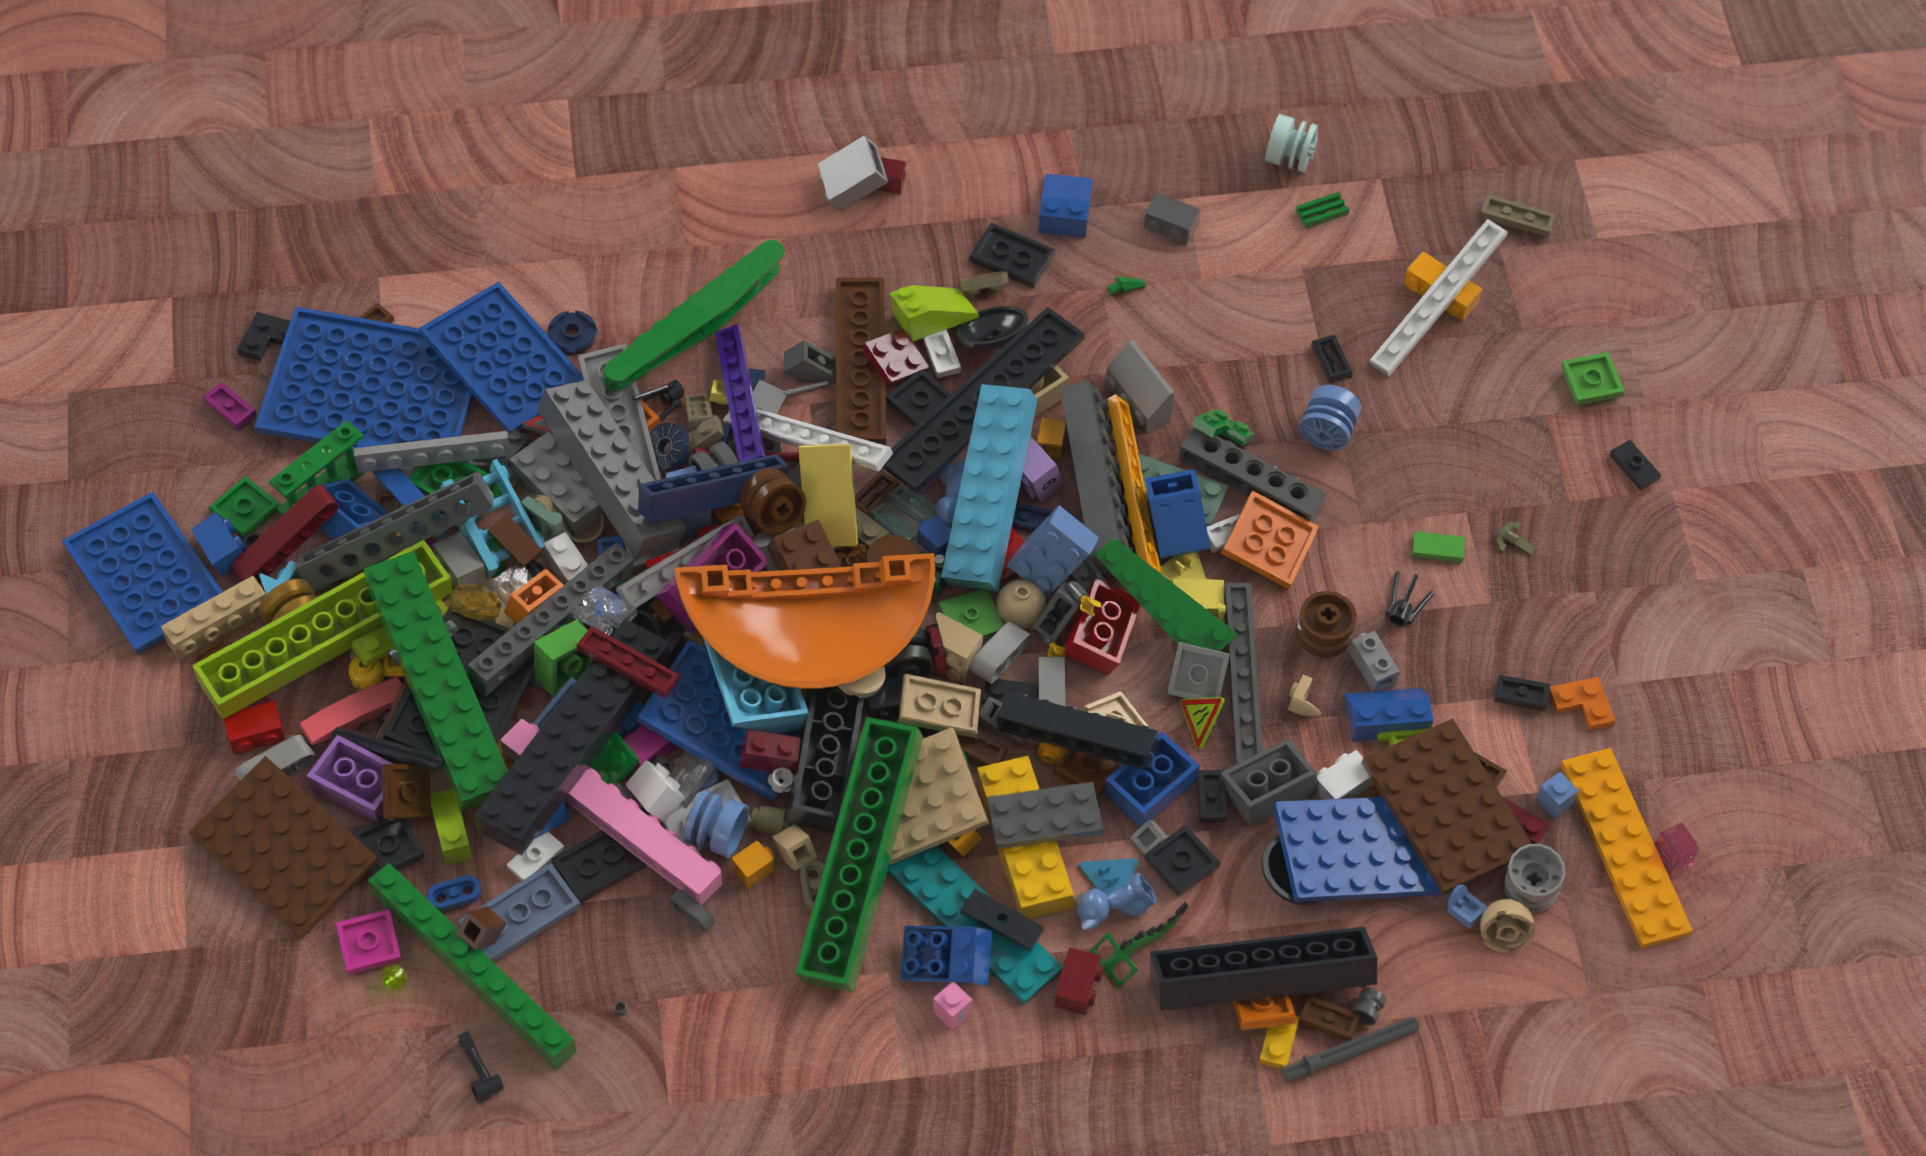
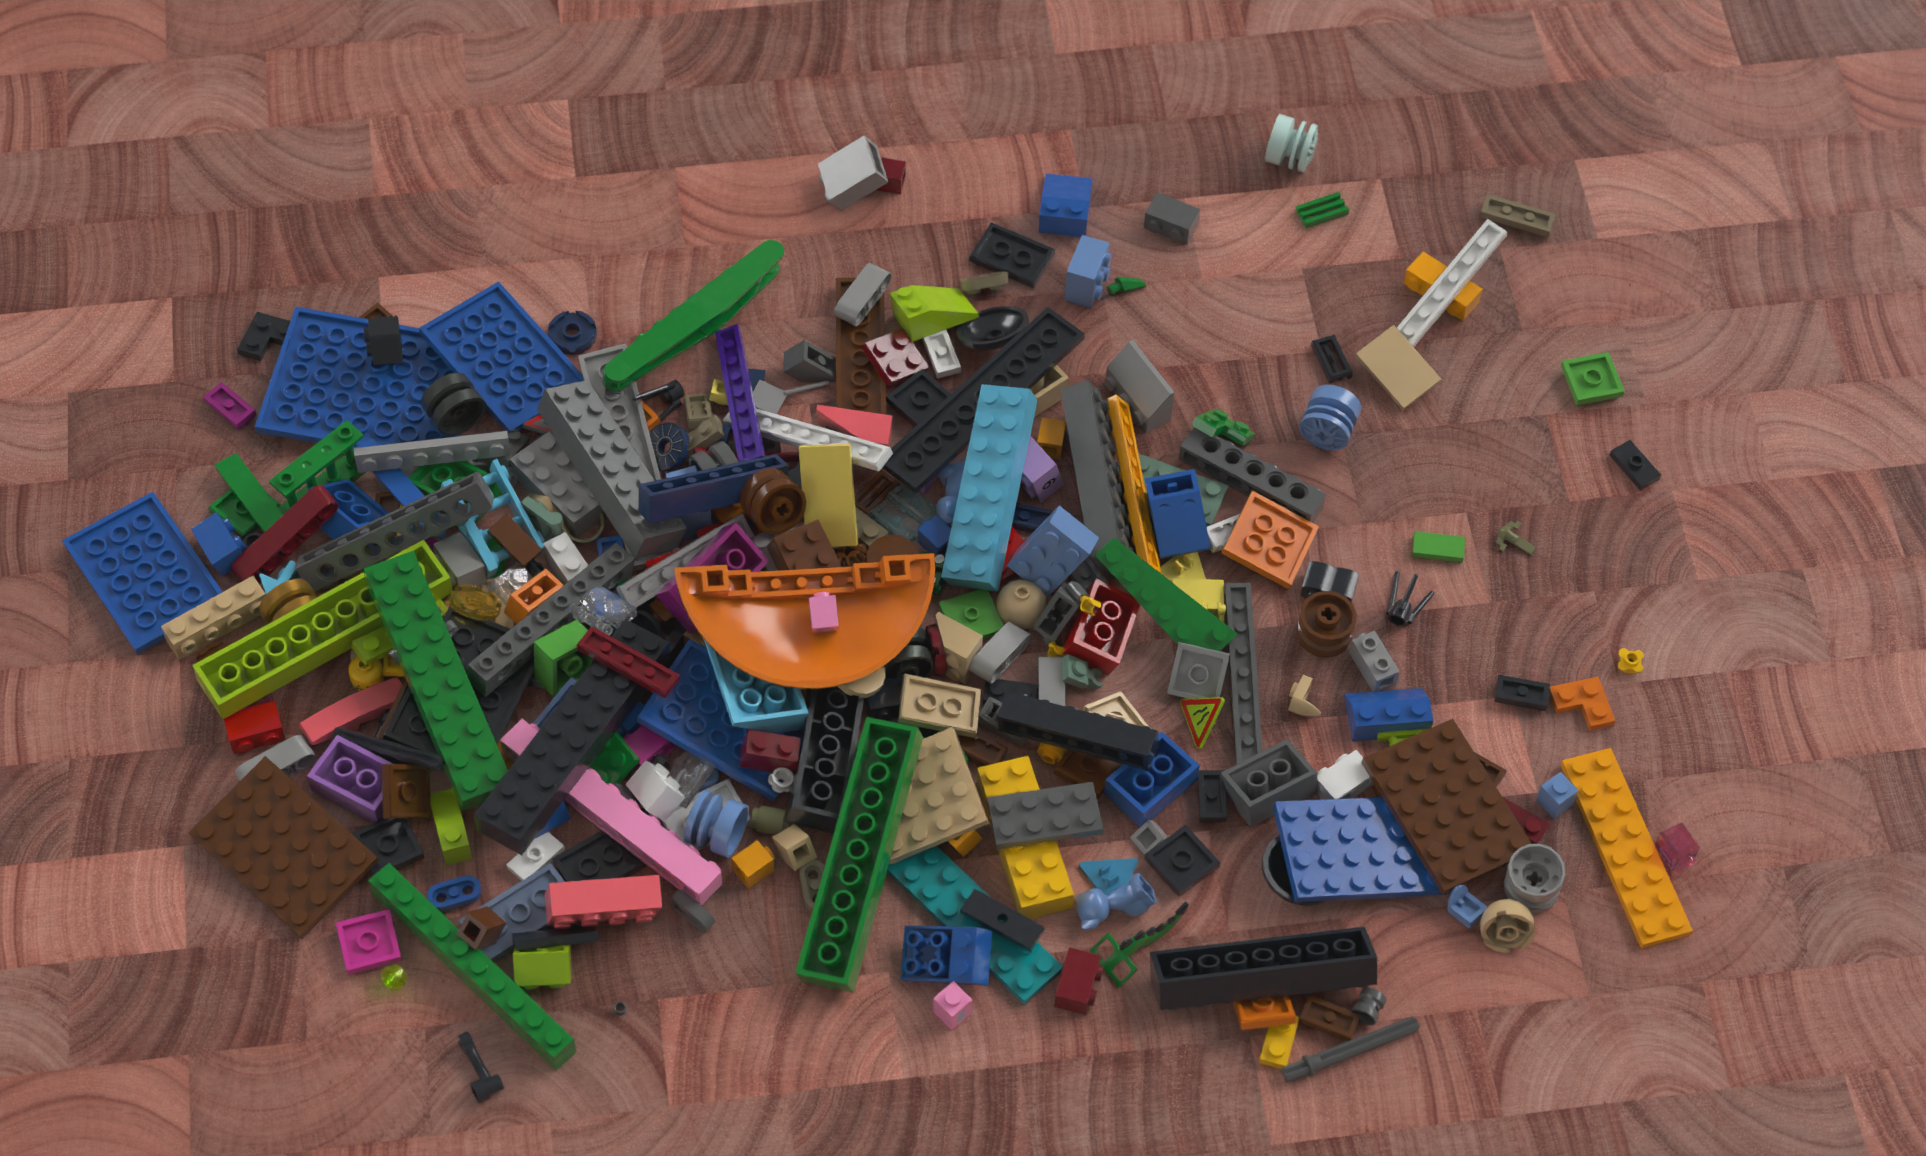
none -> green tile [214,453,283,533]
none -> black brick [364,315,403,365]
none -> pearl dark grey wheel [421,373,486,437]
none -> black tile [512,925,599,951]
none -> lime brick [513,945,572,989]
none -> coral brick [545,875,662,929]
none -> bright pink brick [809,592,839,633]
none -> coral slope [816,405,892,447]
none -> light grey beam [834,263,892,326]
none -> sand green plate [1061,654,1103,690]
none -> medium blue brick [1064,235,1112,308]
none -> black brick [1301,561,1359,603]
none -> tan tile [1356,325,1441,410]
none -> yellow plate [1618,648,1644,674]

